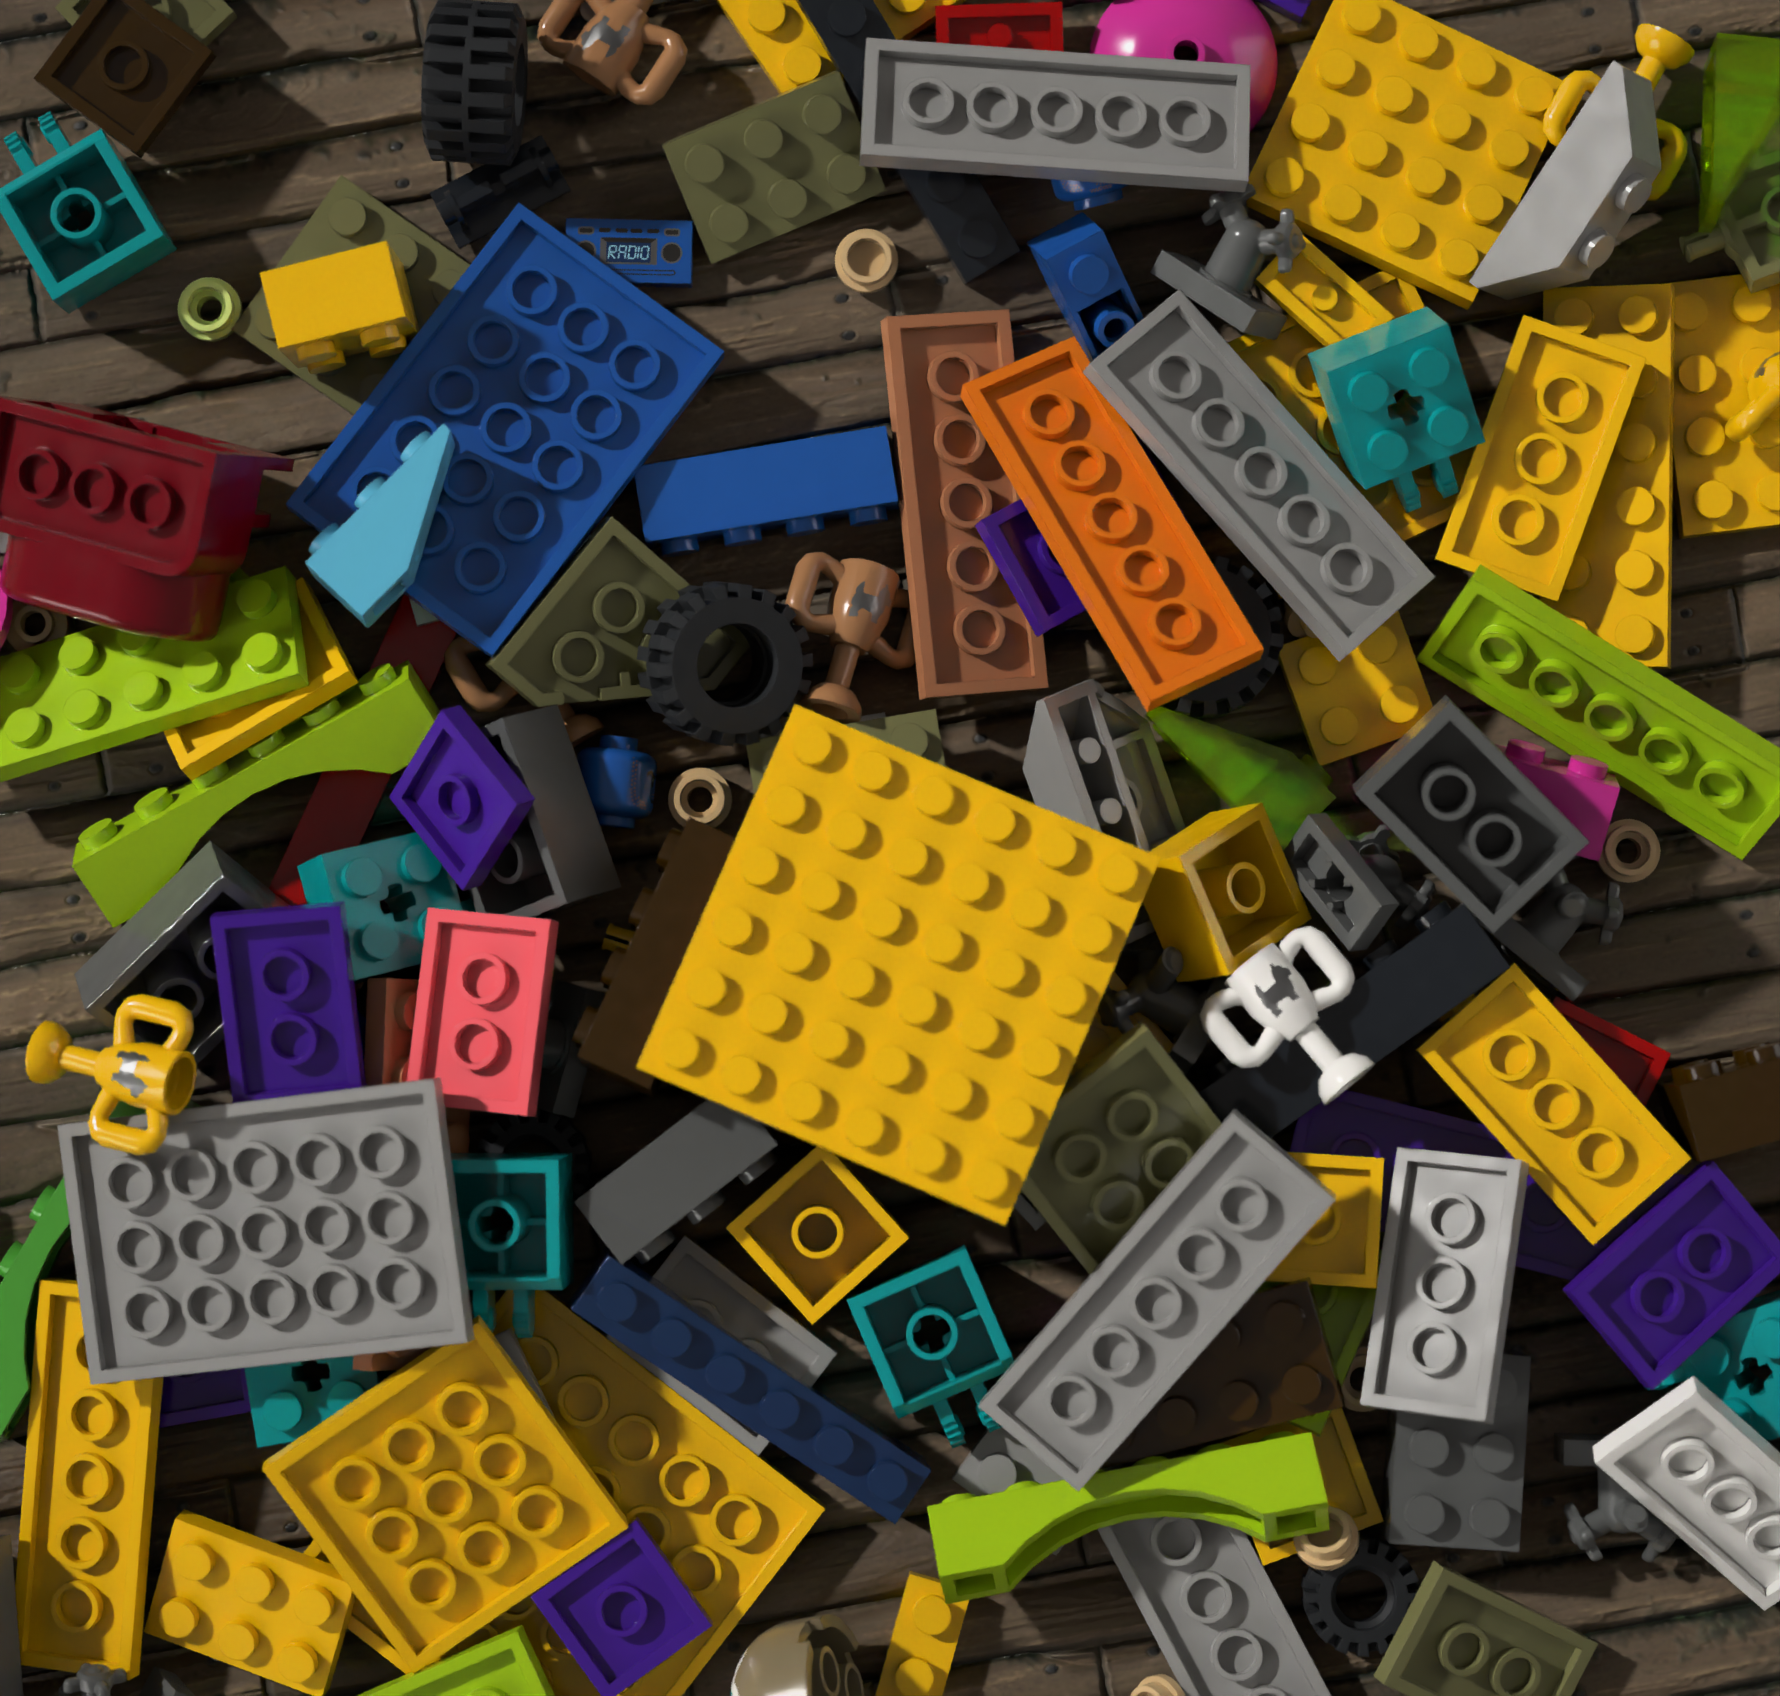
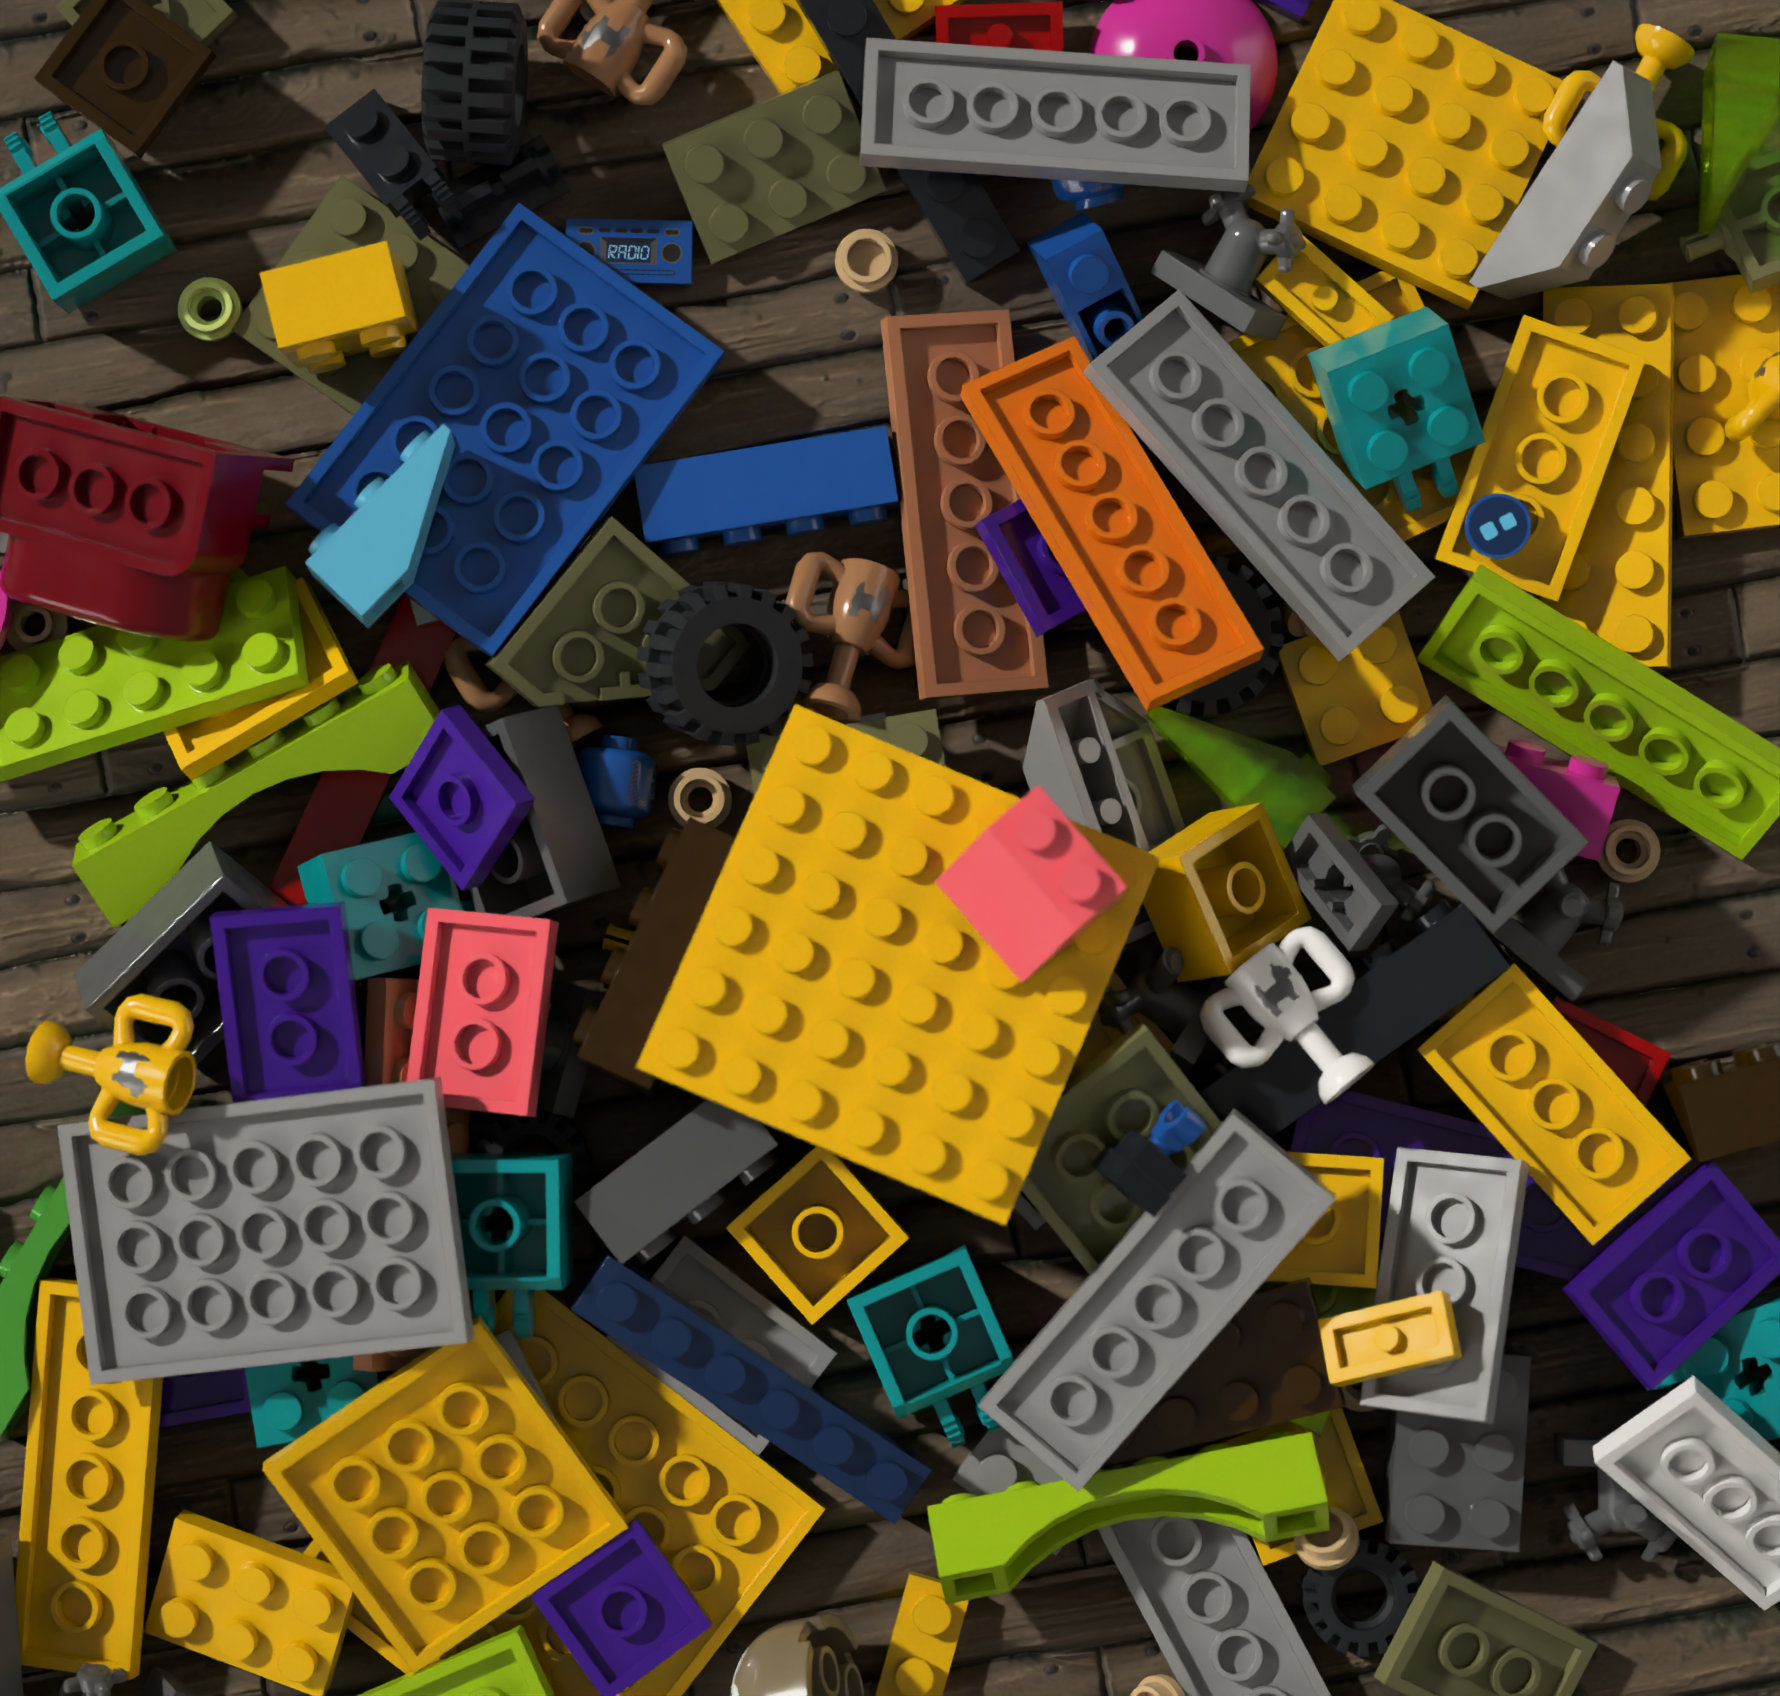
none -> black hinge [324,89,463,241]
none -> coral slope [935,785,1127,984]
none -> black piece [1090,1099,1207,1217]
none -> yellow plate [1318,1290,1462,1387]
none -> dark blue tile [1464,493,1531,559]

